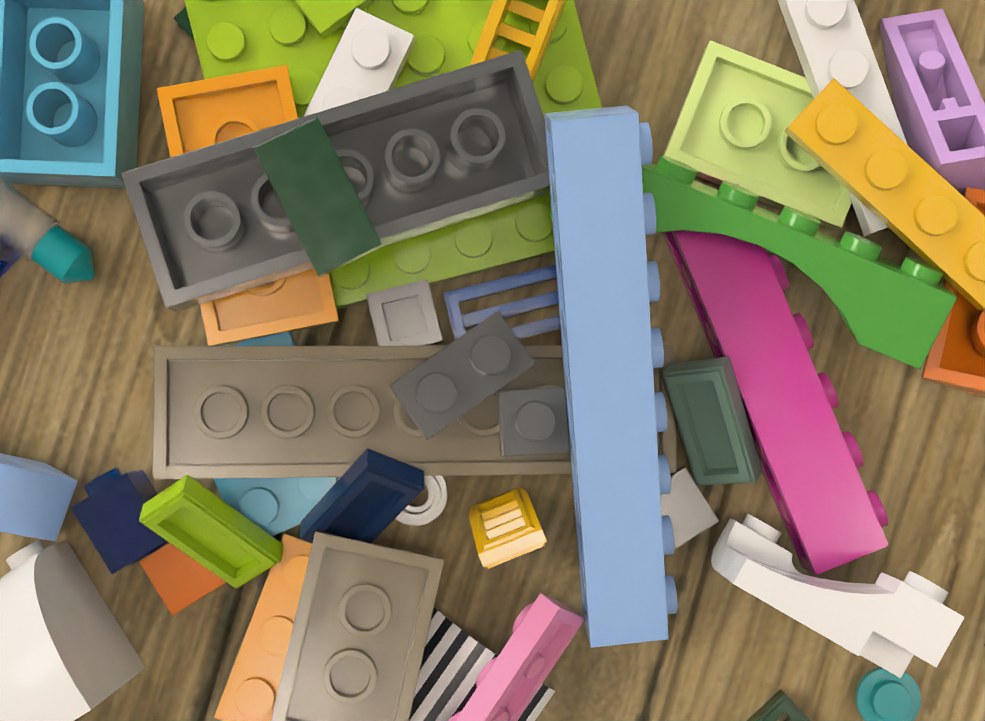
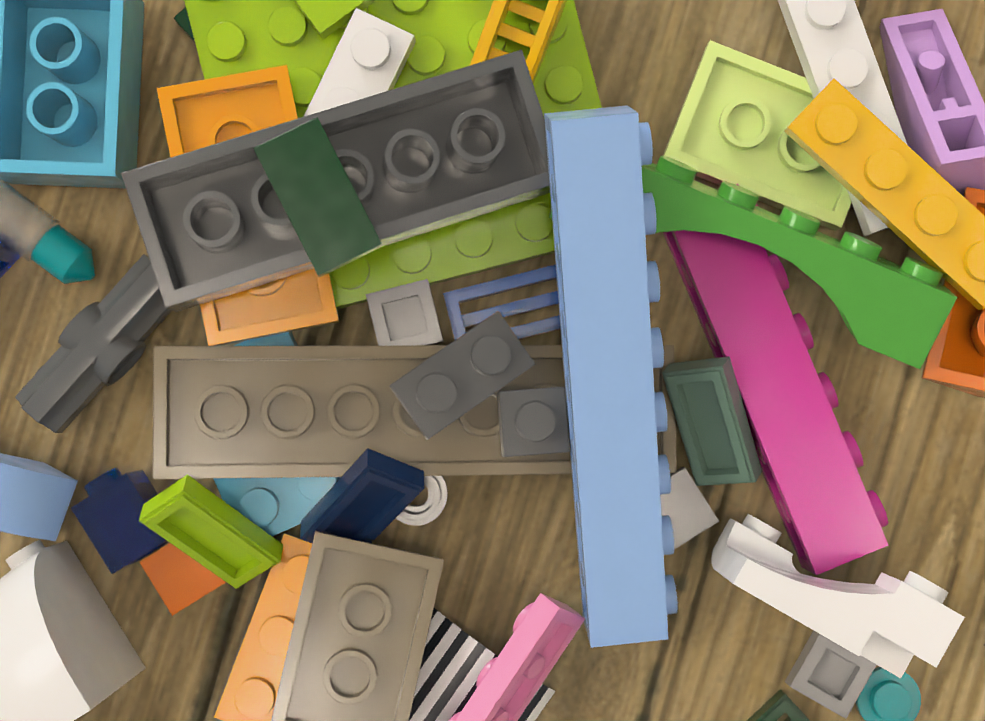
yellow slope [469,487,547,569] -> none
none -> dark grey piece [15,254,172,433]
none -> light grey plate [785,630,876,719]

